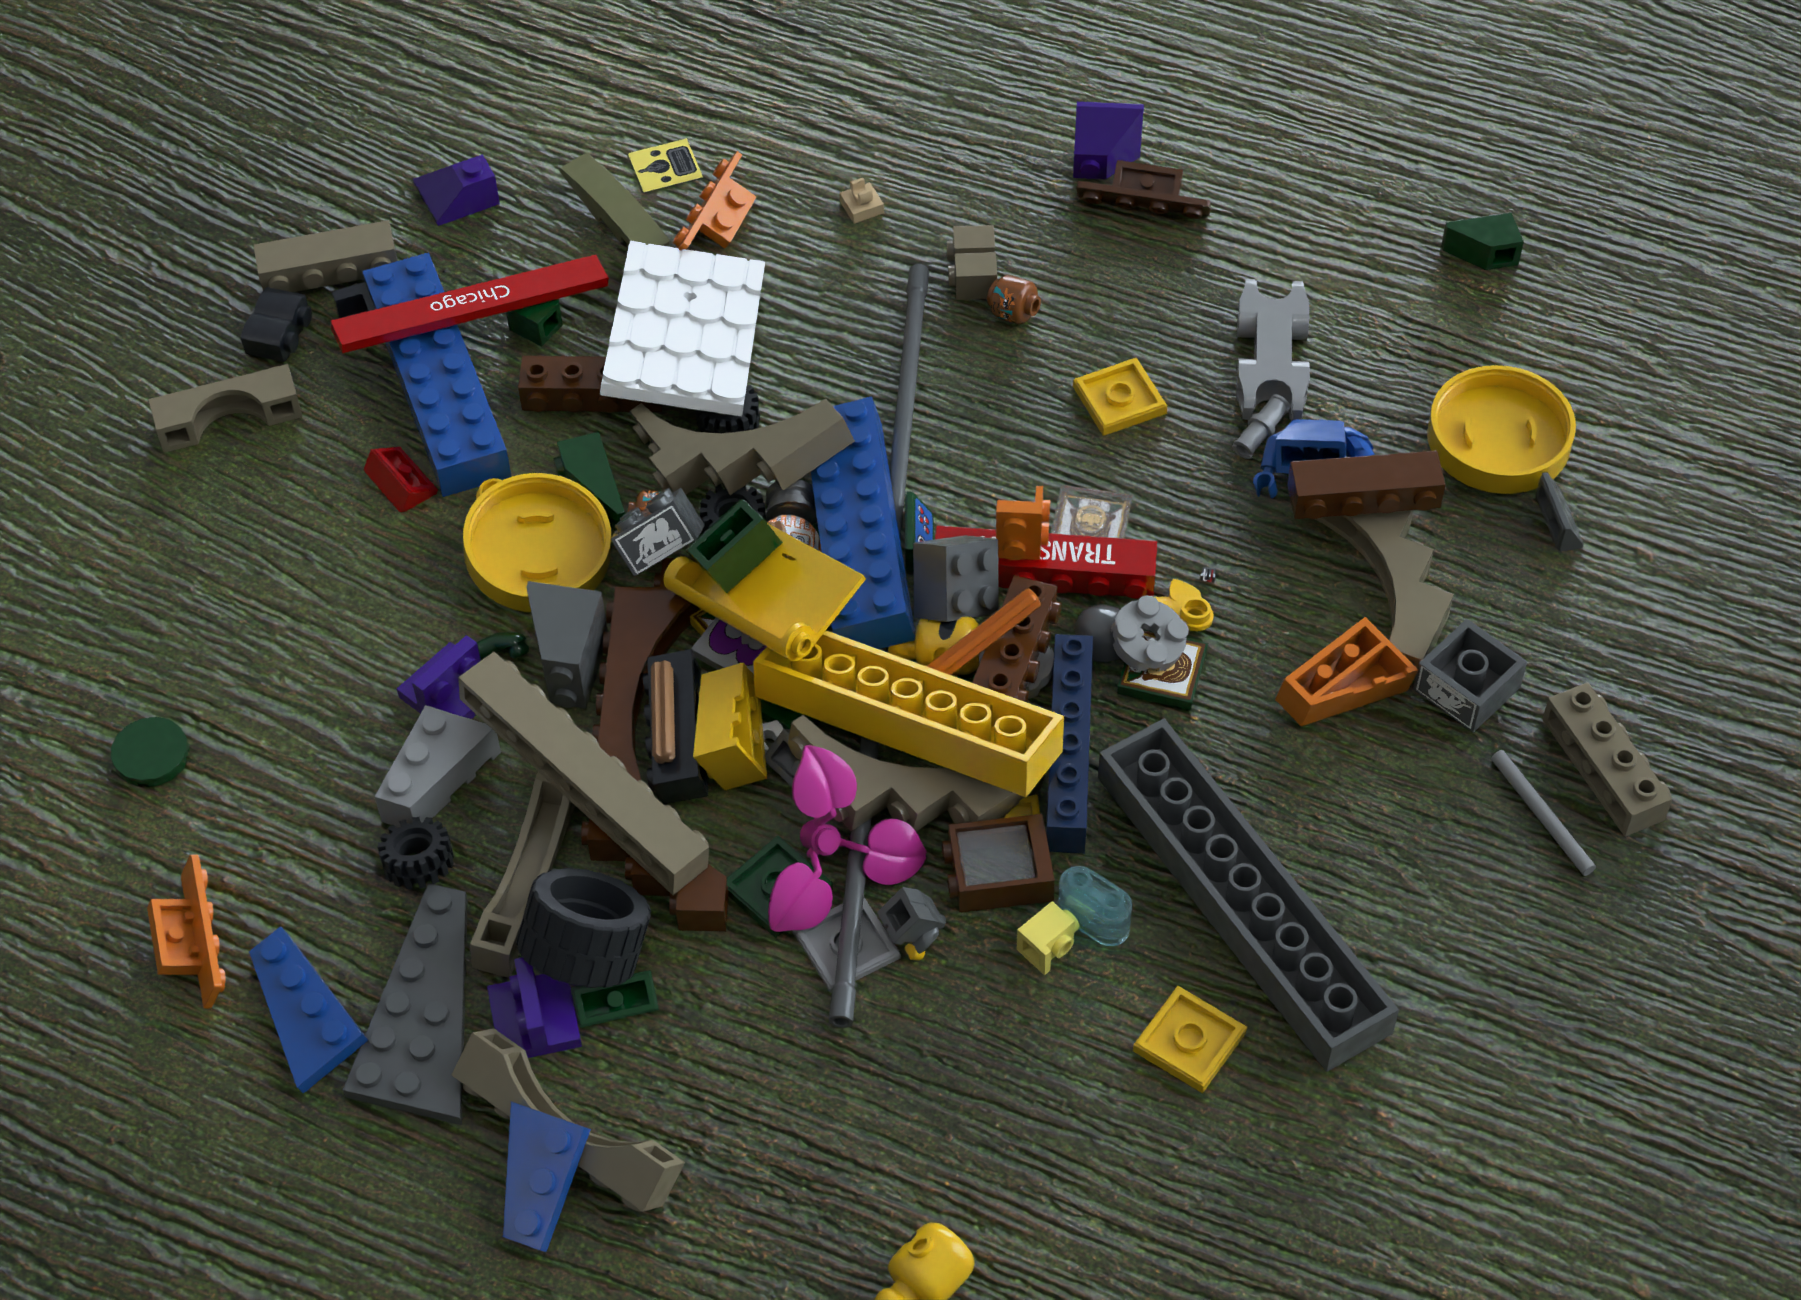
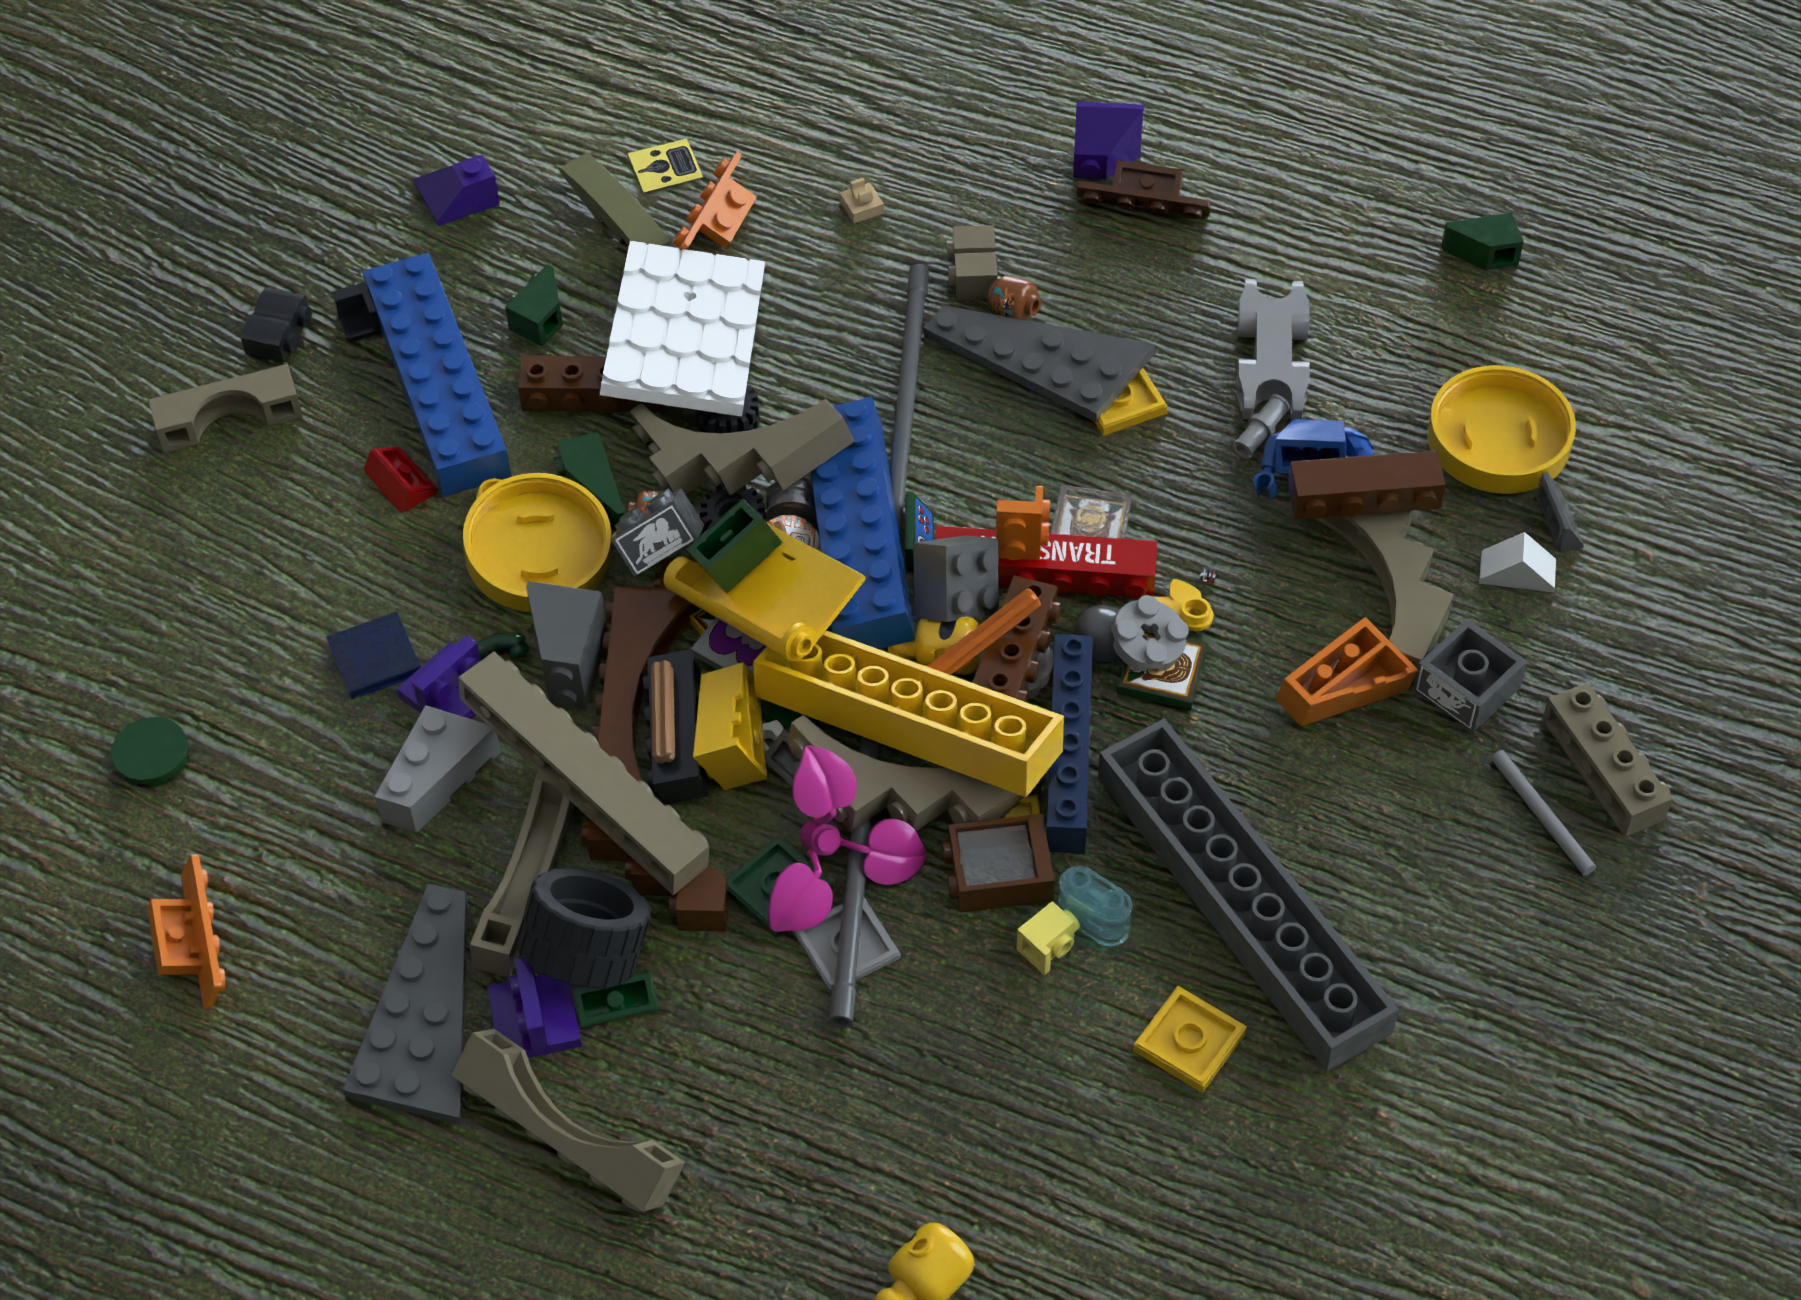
blue wing [249,926,368,1093] -> none
dark tan brick [254,220,398,292] -> none
red tile [330,254,609,353] -> none
black tyre [377,817,454,889] -> none
blue wing [503,1102,591,1252] -> none
dark grey piece [877,887,946,961] -> none
none -> clear blue tile [326,611,421,700]
none -> dark grey wing [923,305,1155,422]
none -> white slope [1479,532,1556,592]

